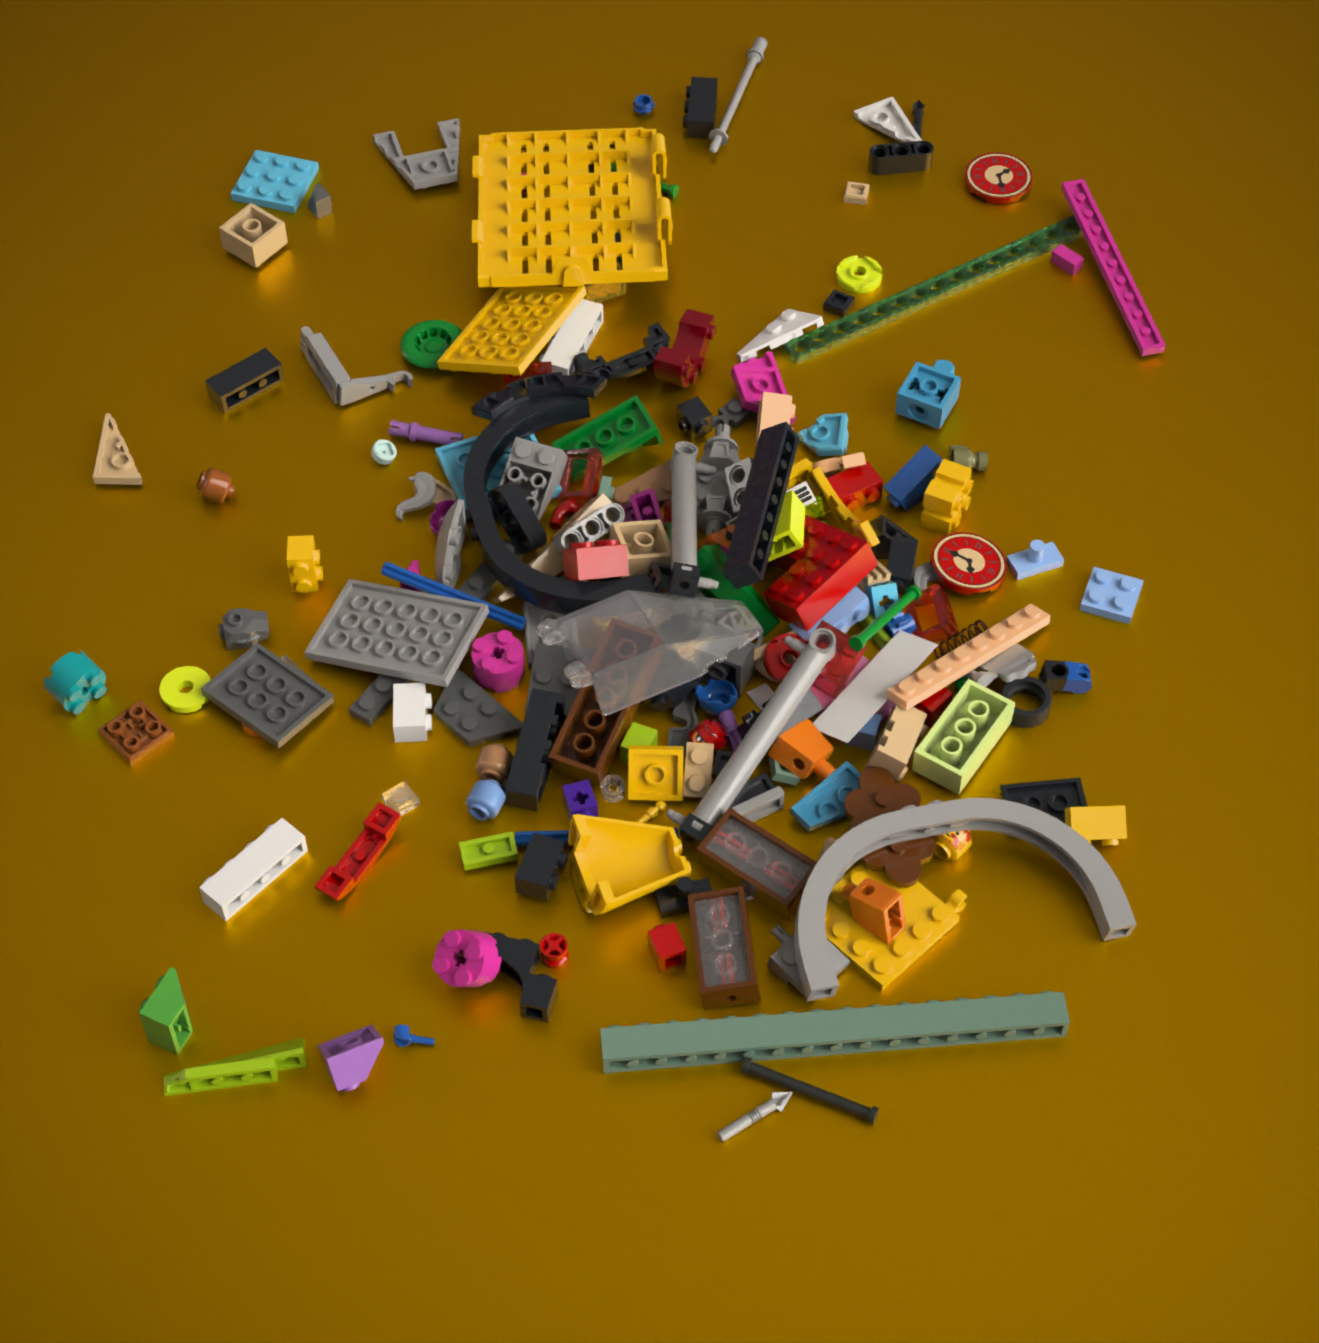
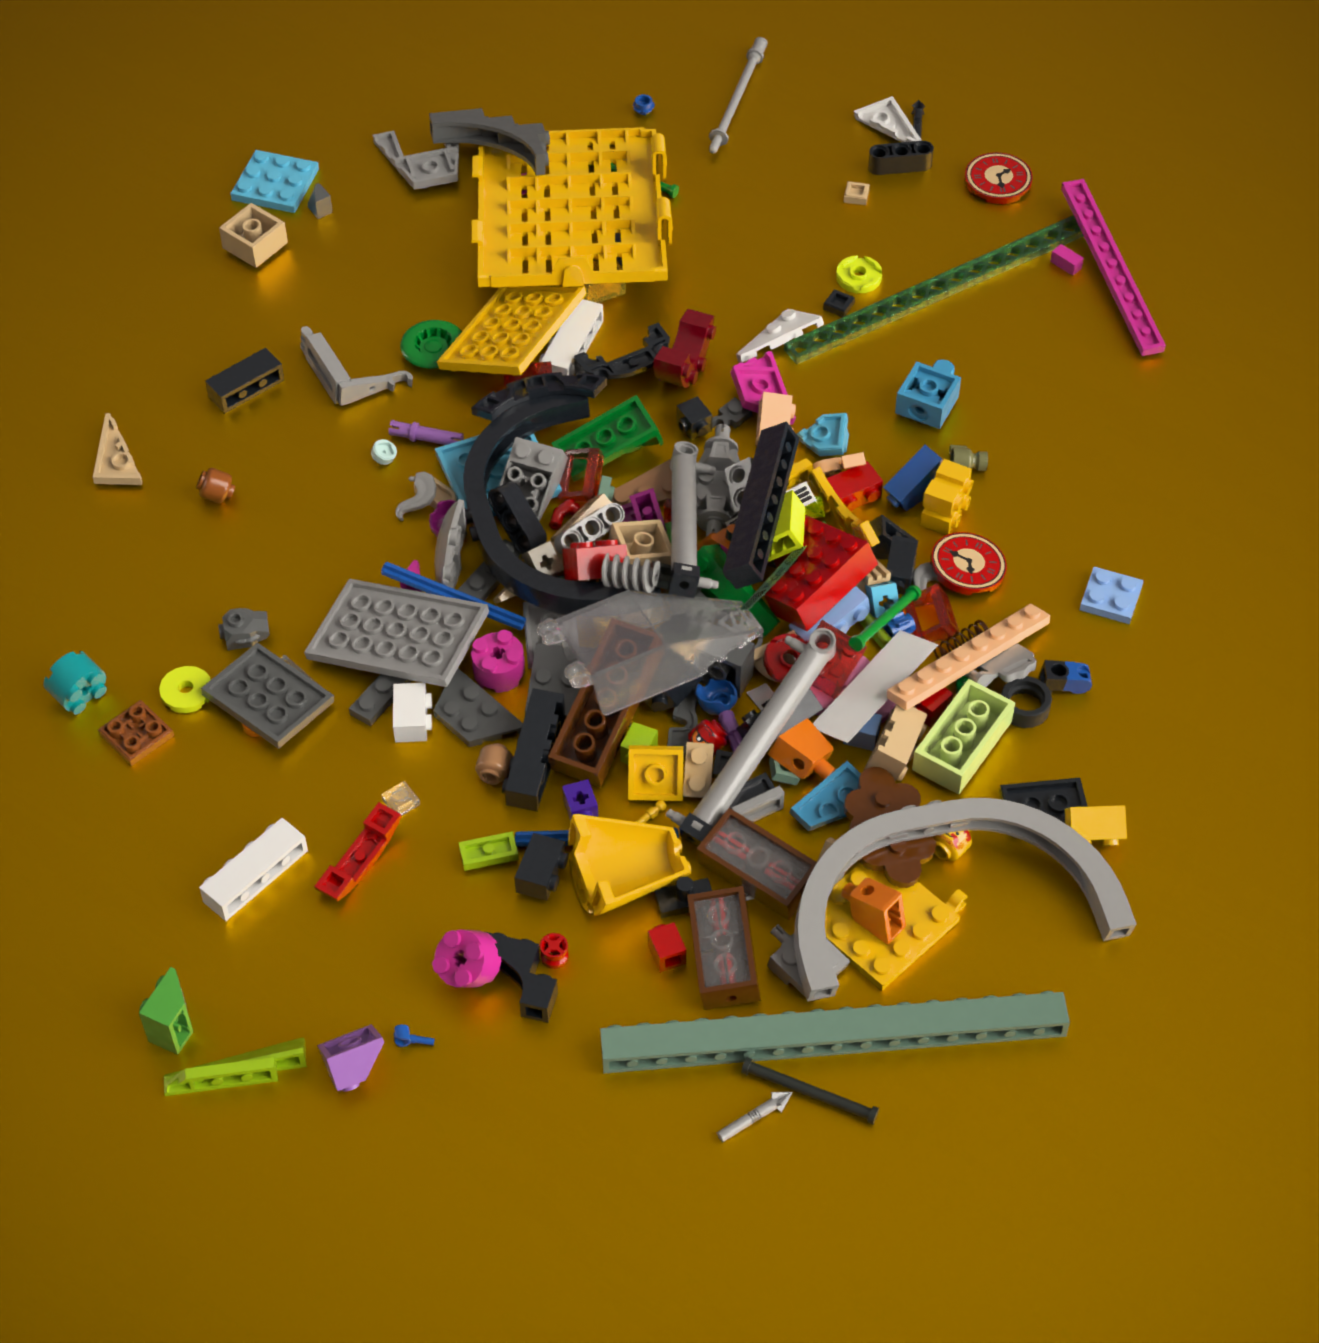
yellow brick [286,535,323,593] -> none
medium blue head [466,779,506,821] -> none
clear bush [601,775,625,802] -> none
black brick [683,77,718,139] -> none
light blue tile [1006,540,1064,580] -> none
none -> dark grey arch [429,108,550,176]
none -> dark tan brick [521,541,564,577]
none -> light grey piece [601,553,660,593]
none -> clear green sticker [739,546,807,610]

